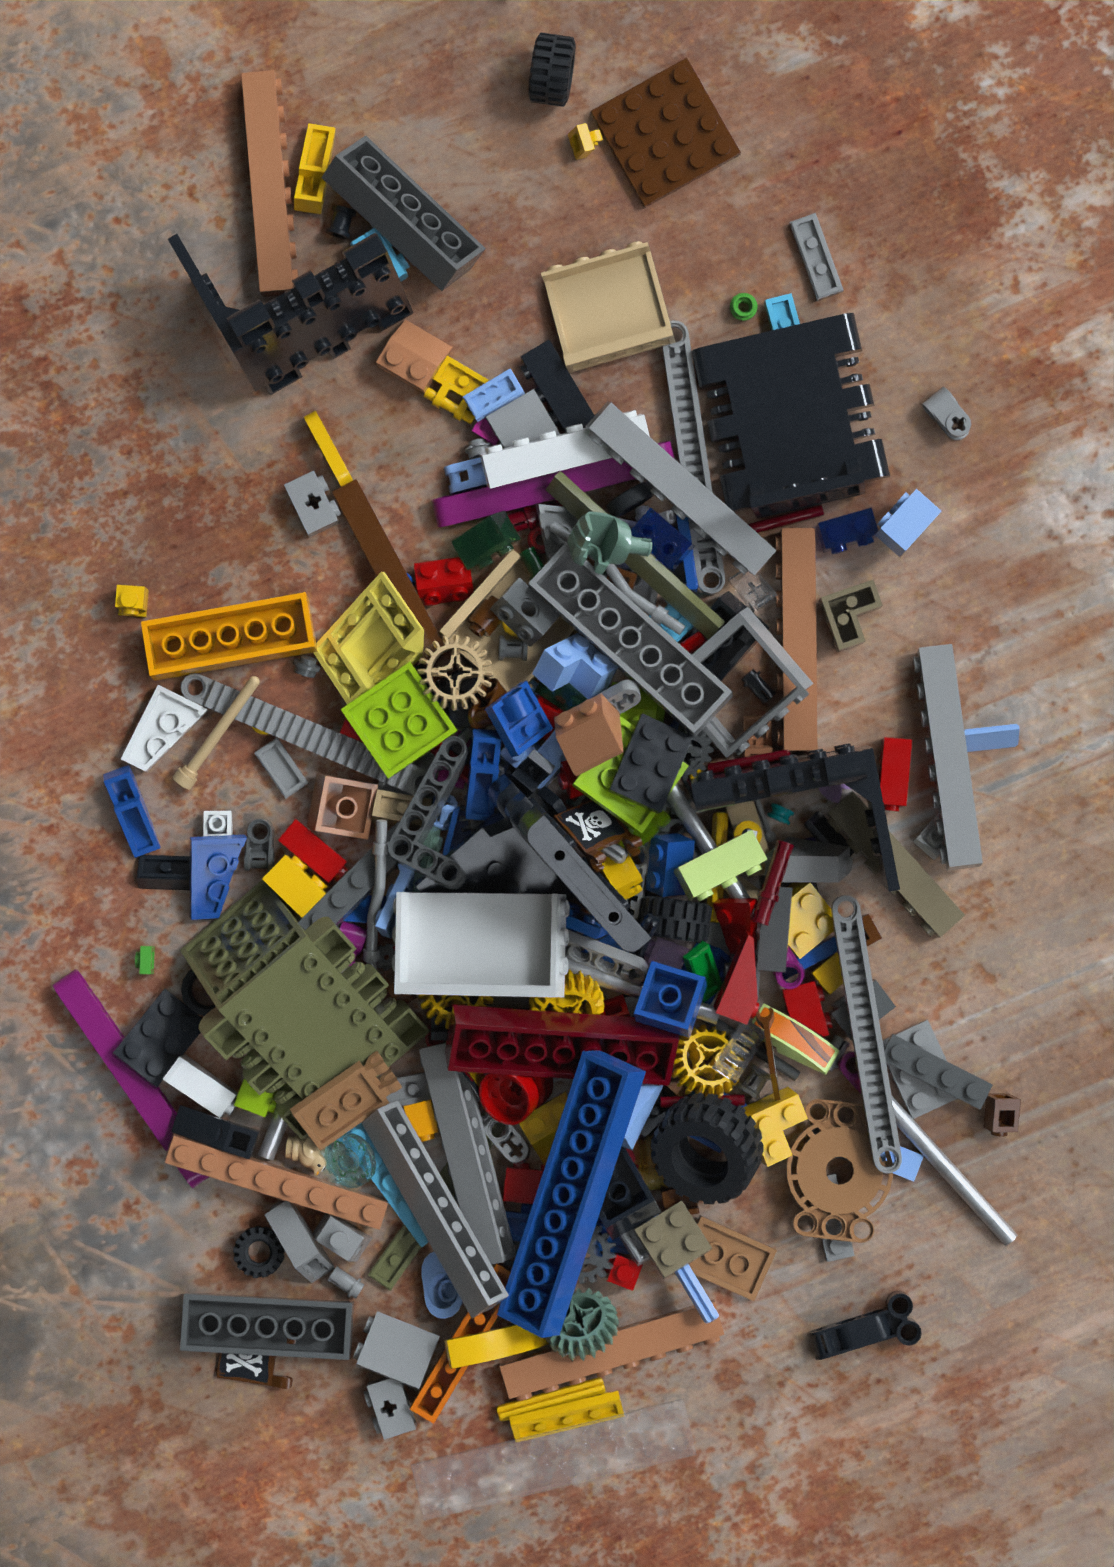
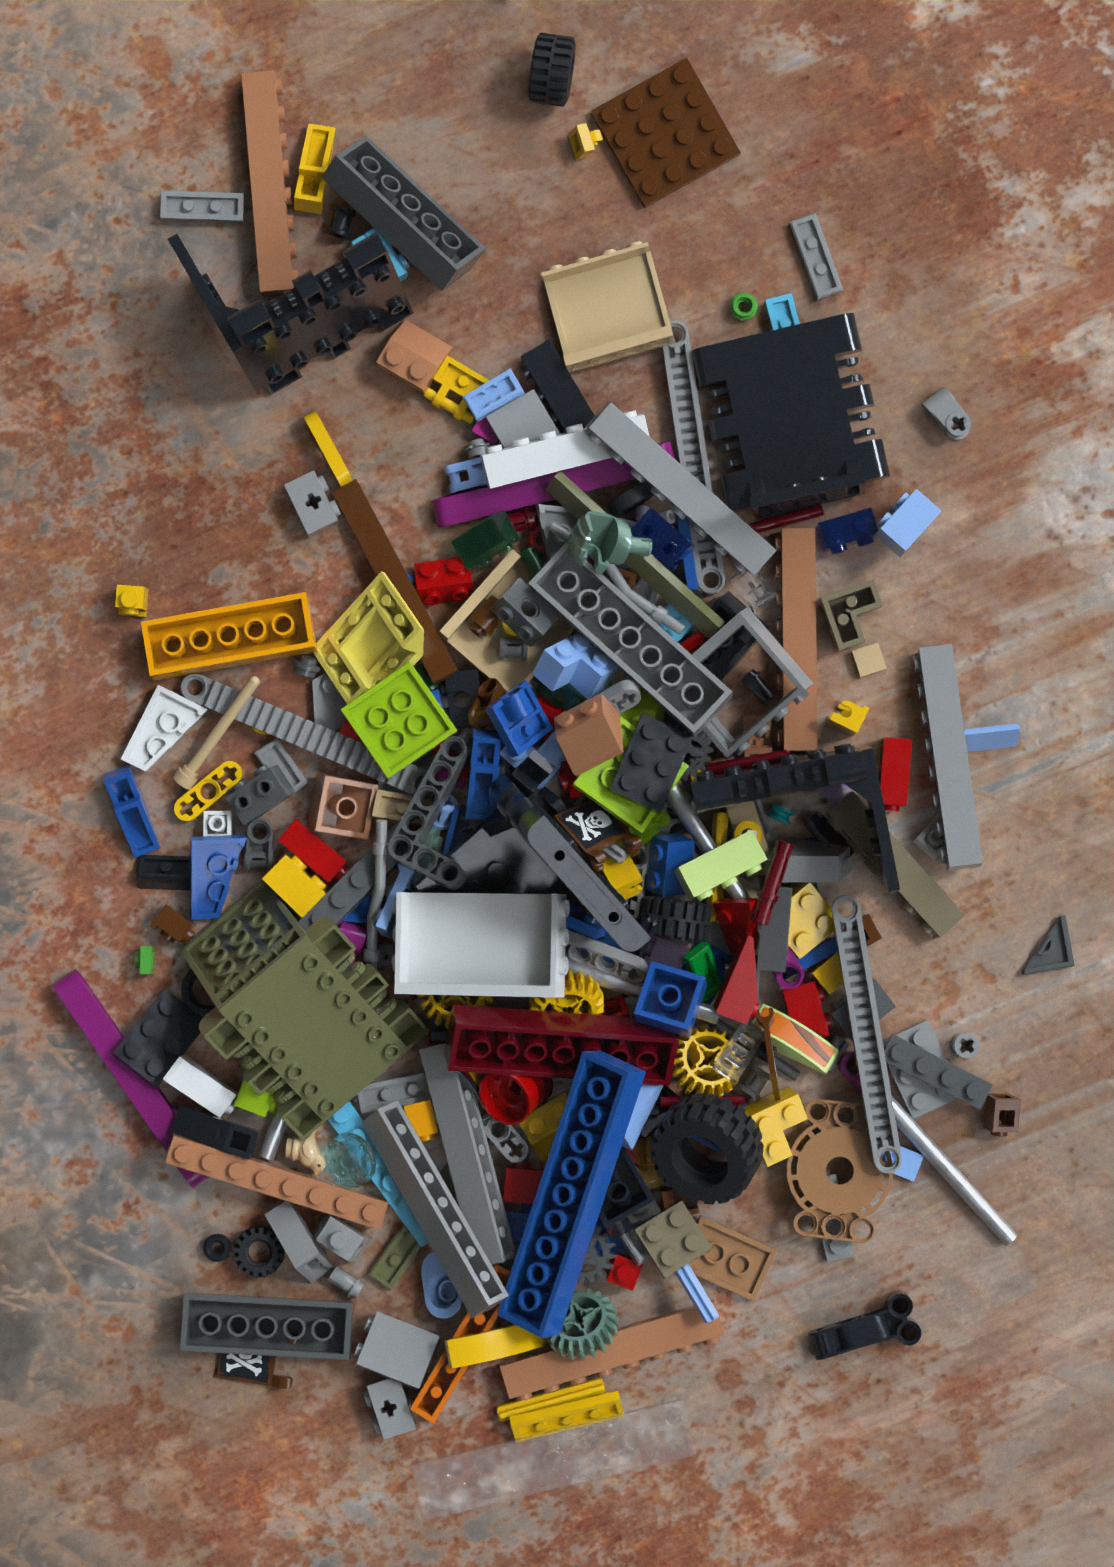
medium nougat tile [290,1051,402,1151] -> none
tan gear [417,635,493,711] -> none
none -> reddish brown brick [149,904,196,945]
none -> light grey plate [160,190,245,223]
none -> yellow beam [174,761,243,822]
none -> black plate [203,1233,232,1262]
none -> dark grey brick [226,764,296,825]
none -> light grey wing [312,673,347,732]
none -> yellow hinge [826,701,870,736]
none -> tan tile [851,642,887,678]
none -> light grey bush [952,1033,979,1058]
none -> dark grey tile [1022,915,1075,975]

